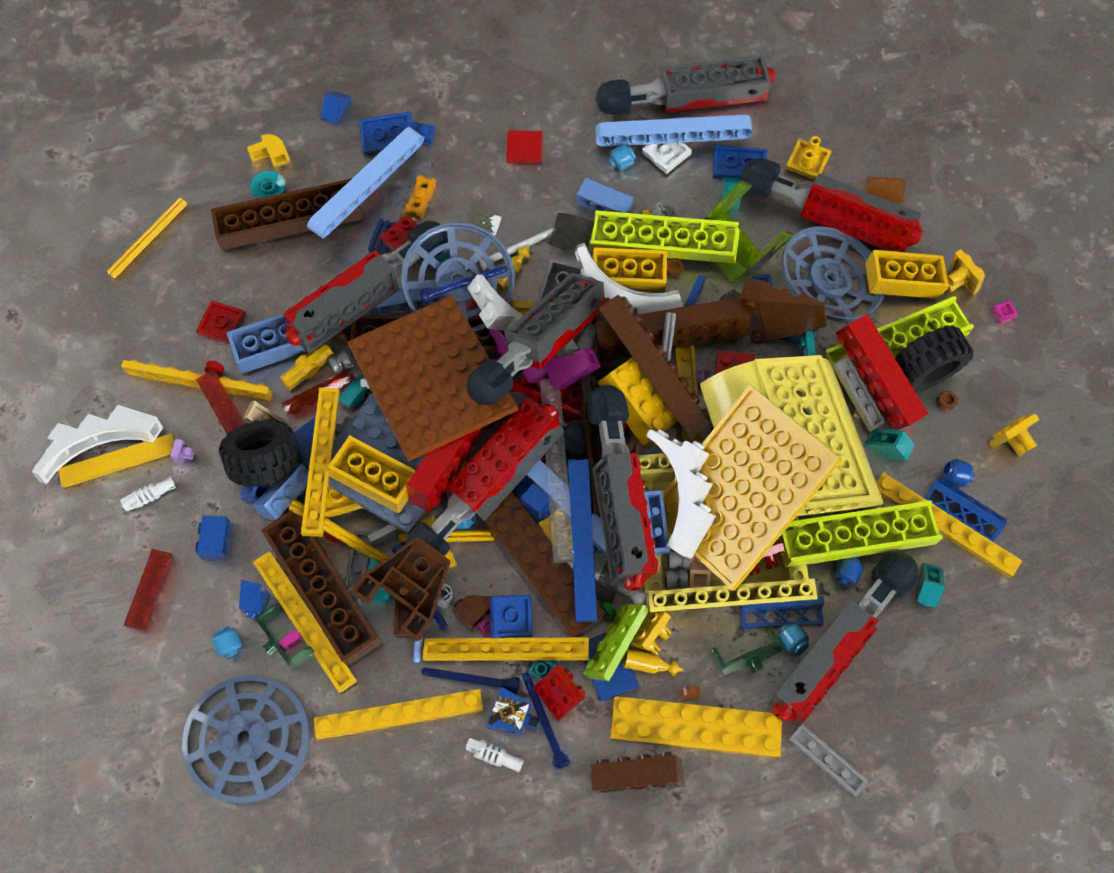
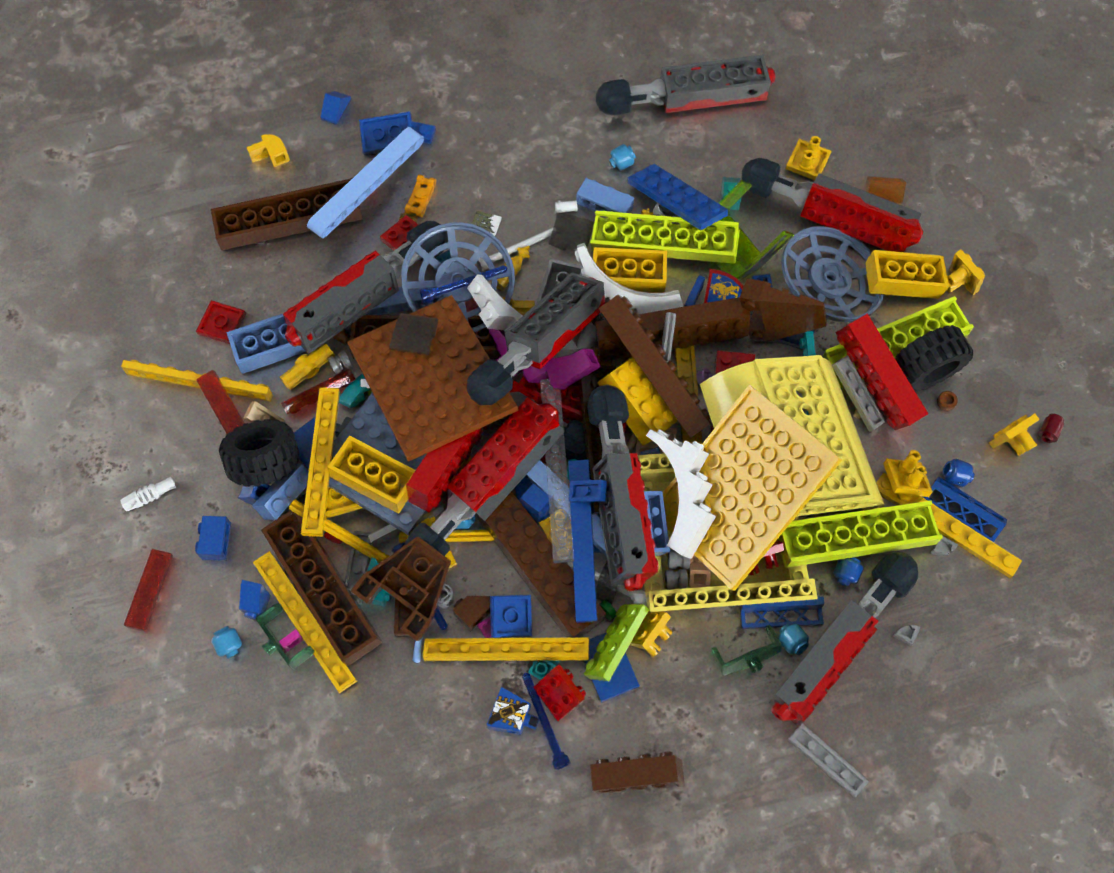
white arch [32,405,163,484] -> none
yellow tile [58,433,175,488] -> none
yellow axle [107,198,187,278] -> none
lavender tile [170,439,195,465] -> none
sand blue dish [182,675,310,804] -> none
red tile [204,361,224,377] -> none
teal dish [250,171,286,199] -> none
yellow plate [314,689,484,740] -> none
blue tile [368,218,396,255] -> none
clear blue piece [421,667,520,694] -> none
white hinge [466,738,524,773] -> none
red tile [506,130,542,163] -> none
light blue beam [595,115,753,147] -> none
yellow plate [610,696,782,758] -> none
yellow wheel [621,649,684,676] -> none
white plate [642,142,692,174] -> none
dark orange tile [667,258,684,277] -> none
dark orange tile [679,686,701,701] -> none
blue tile [713,145,767,179] -> none
teal slope [865,429,915,461] -> none
teal slope [916,563,945,607] -> none
dark pink tile [992,300,1019,324] -> none
none -> clear smoke slope [389,313,439,355]
none -> white pin [555,200,578,215]
none -> blue plate [569,480,607,503]
none -> blue plate [628,164,728,230]
none -> shield [704,269,744,303]
none -> yellow plate [883,450,933,497]
none -> light grey tile [892,625,921,646]
none -> light grey tile [930,536,958,556]
none -> dark red brick [1038,414,1064,443]

